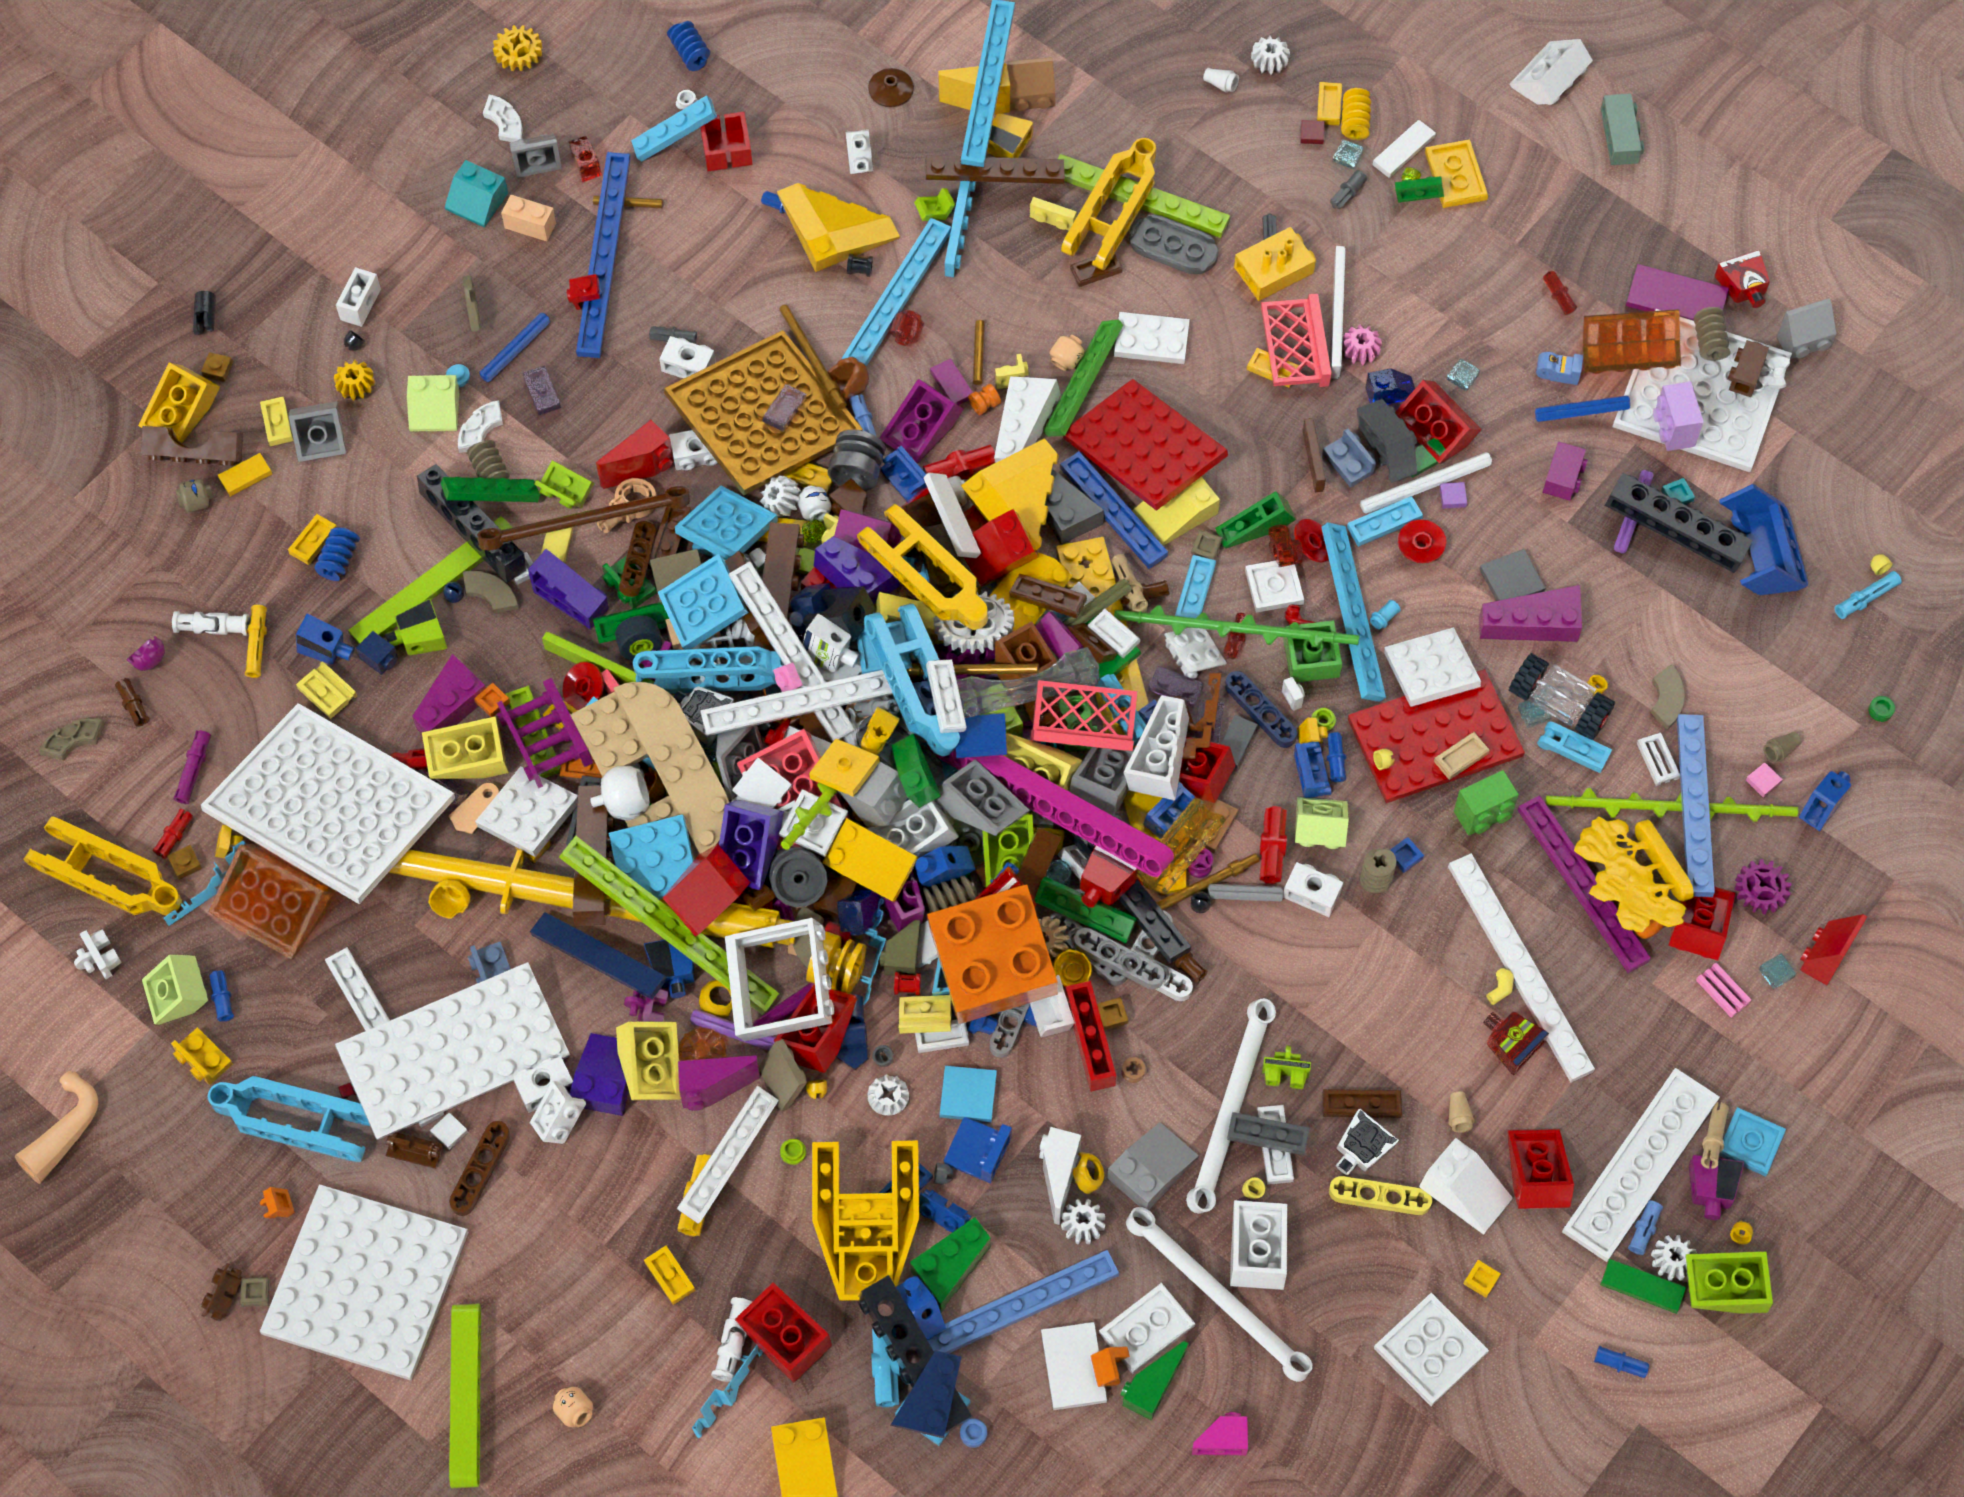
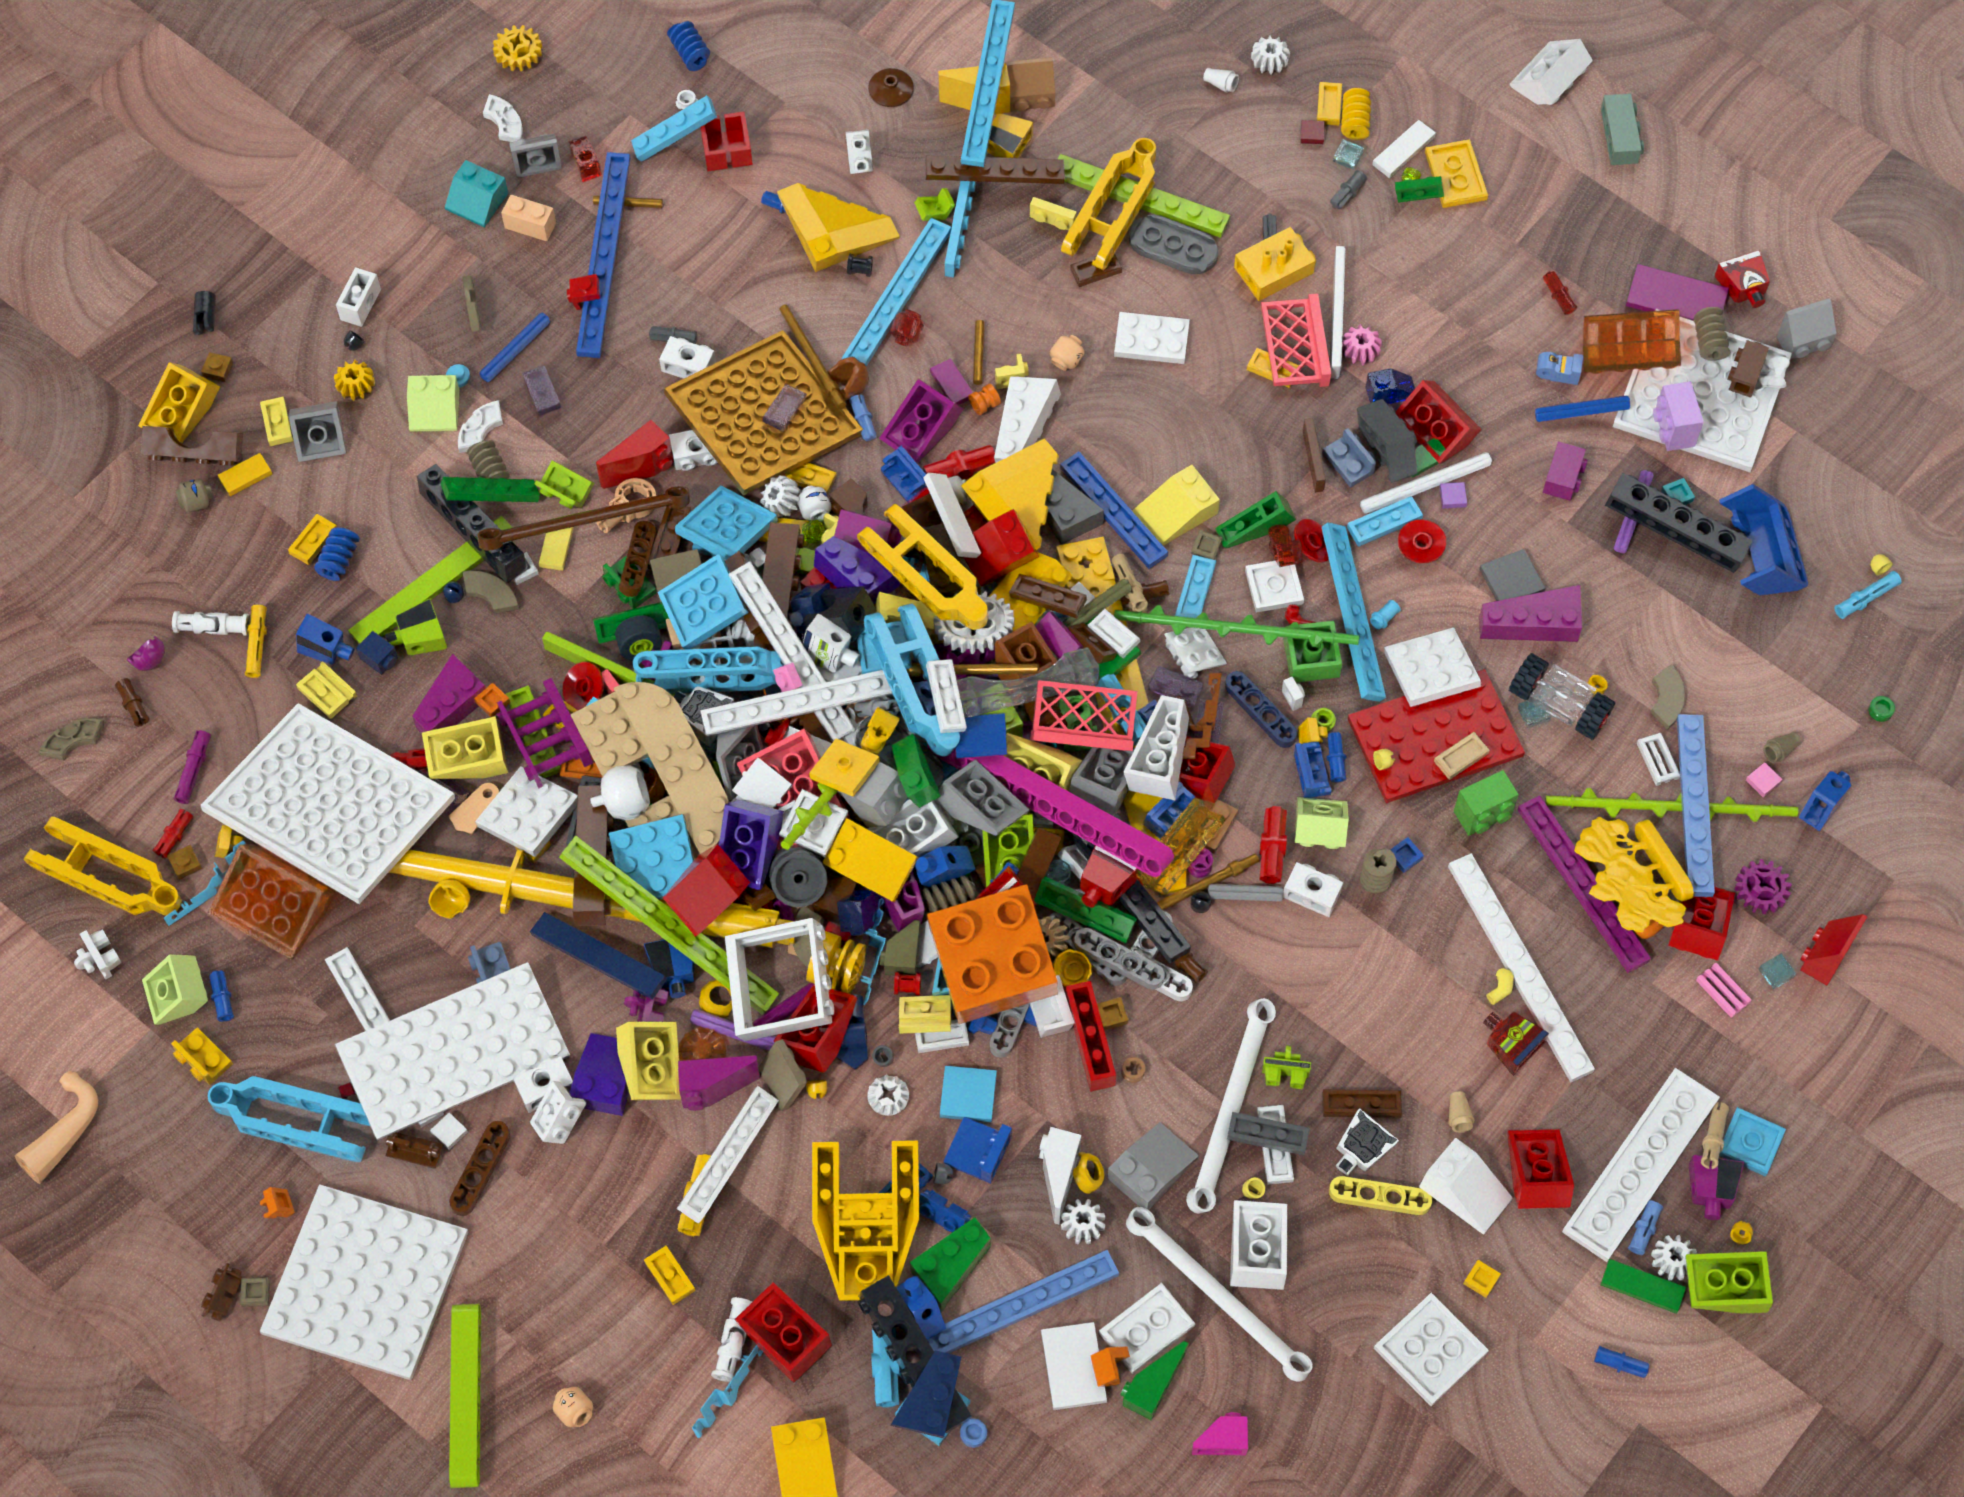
dark purple wedge [528,549,609,630] -> none
lime plate [780,1139,806,1165] -> none
flat silver wheel [828,430,886,491] -> none
bright green tile [1043,320,1123,437] -> none
red plate [1063,379,1228,511] -> none
dark grey tile [1221,715,1258,768] -> none
clear red axle [1223,613,1246,659] -> none
clear light blue plate [1447,358,1480,391] -> none
medium azure plate [1537,722,1612,773] -> none

